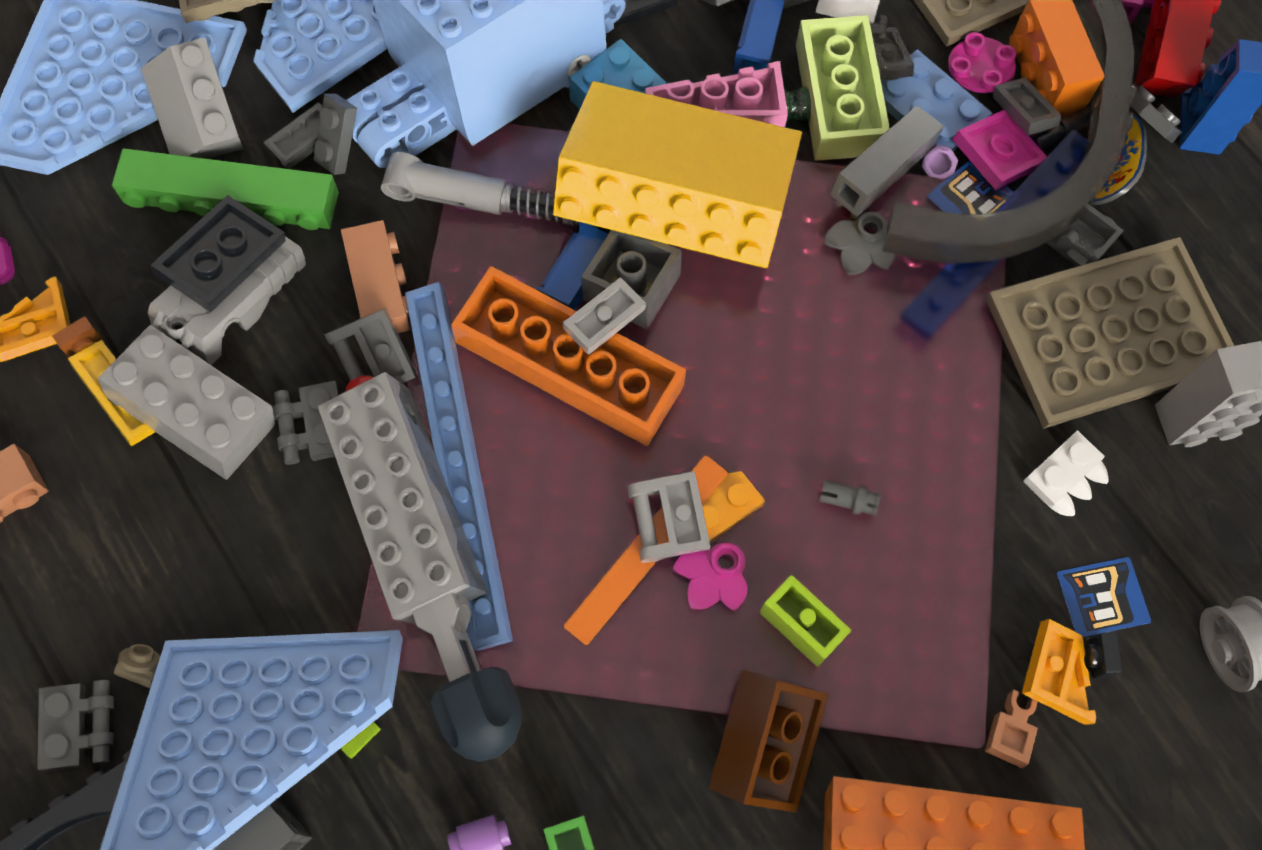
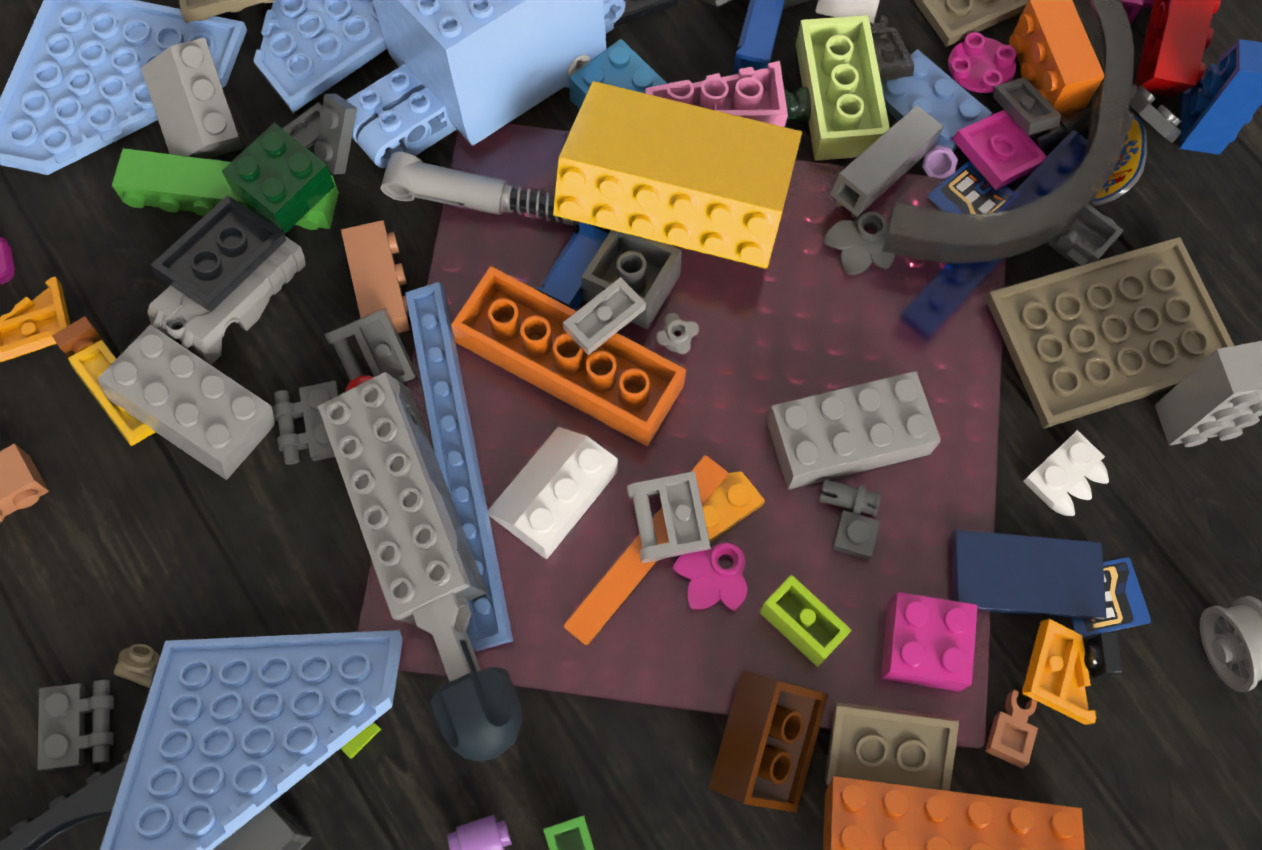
none -> dark green brick [222,123,335,234]
none -> white slope [488,427,618,560]
none -> light grey plate [656,313,699,354]
none -> light grey brick [766,371,941,490]
none -> dark tan plate [825,702,959,791]
none -> dark grey plate [832,510,881,561]
none -> dark pink brick [881,592,978,692]
none -> dark blue tile [951,530,1107,620]

